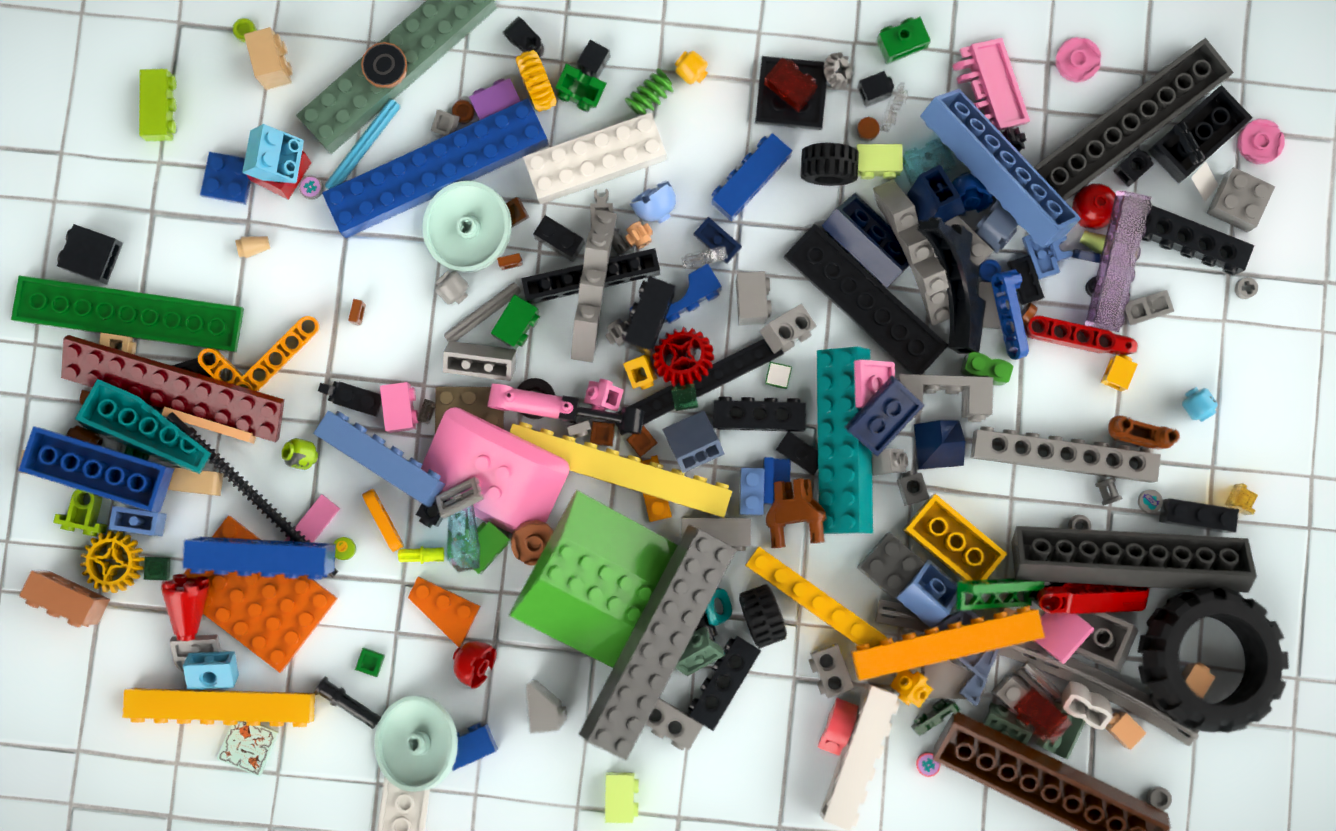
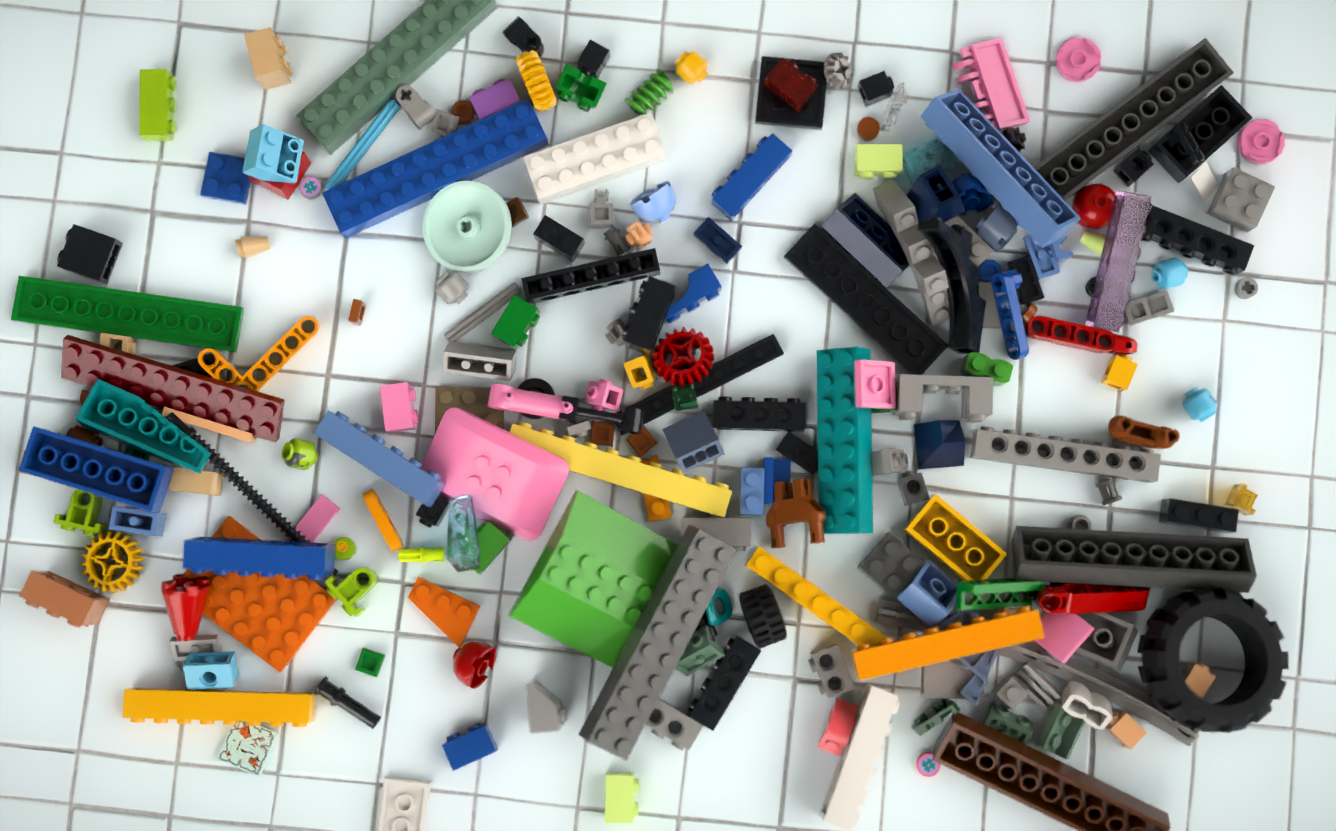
clear green plate [144,557,171,581] -> none
lime tile [233,18,257,42] -> none
black hinge [318,381,382,417] -> none
black tile [361,42,407,88] -> none
light aqua dish [375,696,458,792] -> none
clear smoke tile [417,399,435,425] -> none
light grey tile [435,477,484,519] -> none
dark orange tile [497,253,523,270] -> none
nougat tile [511,520,553,565] -> none
light grey arch [571,210,617,363] -> none
clear piece [681,246,728,269] -> none
light grey brick [736,271,772,325] -> none
light grey brick [759,304,817,354] -> none
white tile [765,362,792,389] -> none
black tyre [800,143,859,186] -> none
dark blue tile [844,375,925,457] -> none
green brick [876,17,931,64] -> none
yellow brick [889,670,933,708] -> none
clear red brick [1014,687,1072,744] -> none
dark blue tile [1072,248,1102,263] -> none
light grey tile [1138,490,1163,513] -> none
light grey tile [1146,786,1172,811] -> none
none -> lime pin [324,567,378,617]
none -> light grey piece [396,85,436,130]
none -> medium azure head [1151,257,1188,289]

